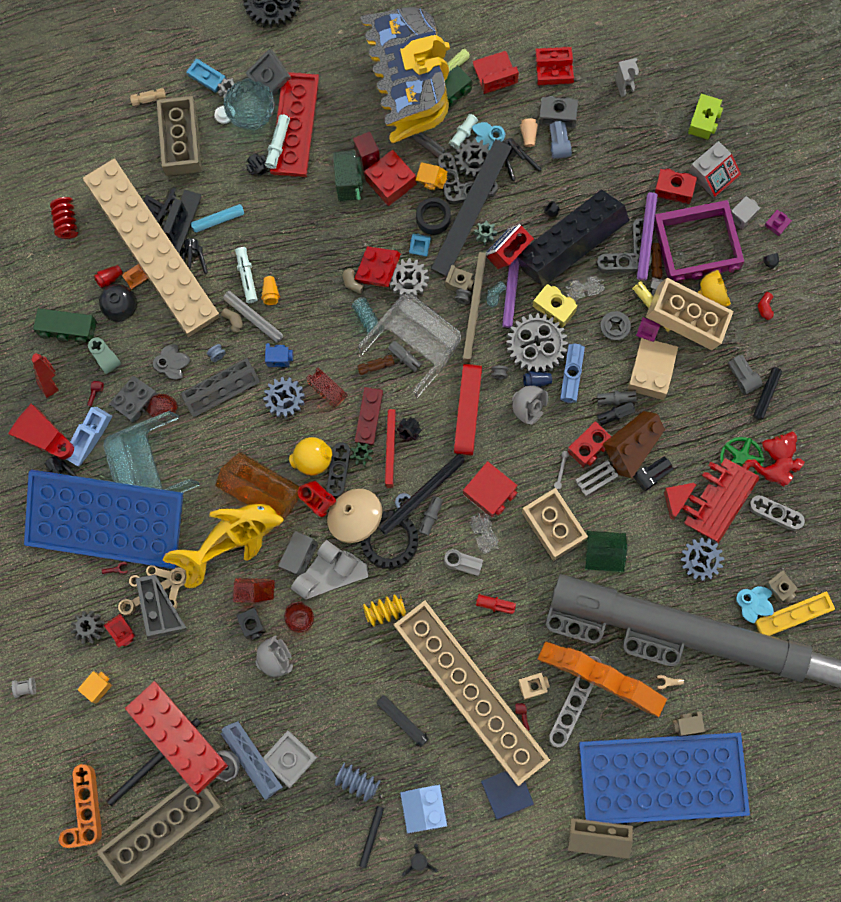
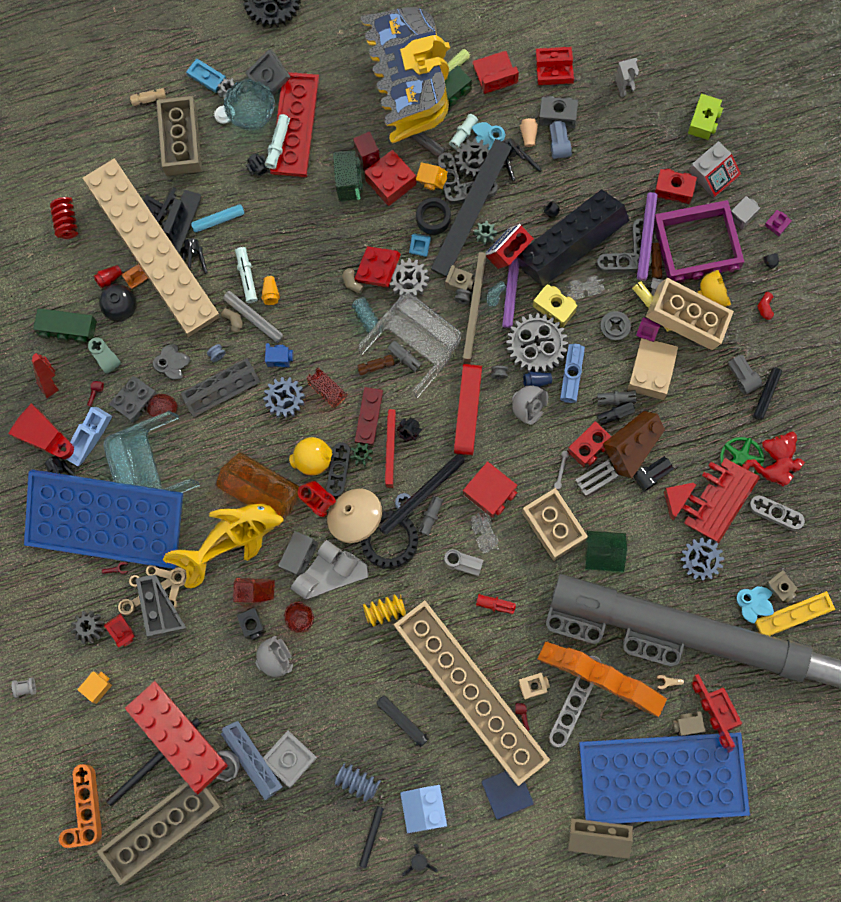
none -> red bracket [692,674,742,752]

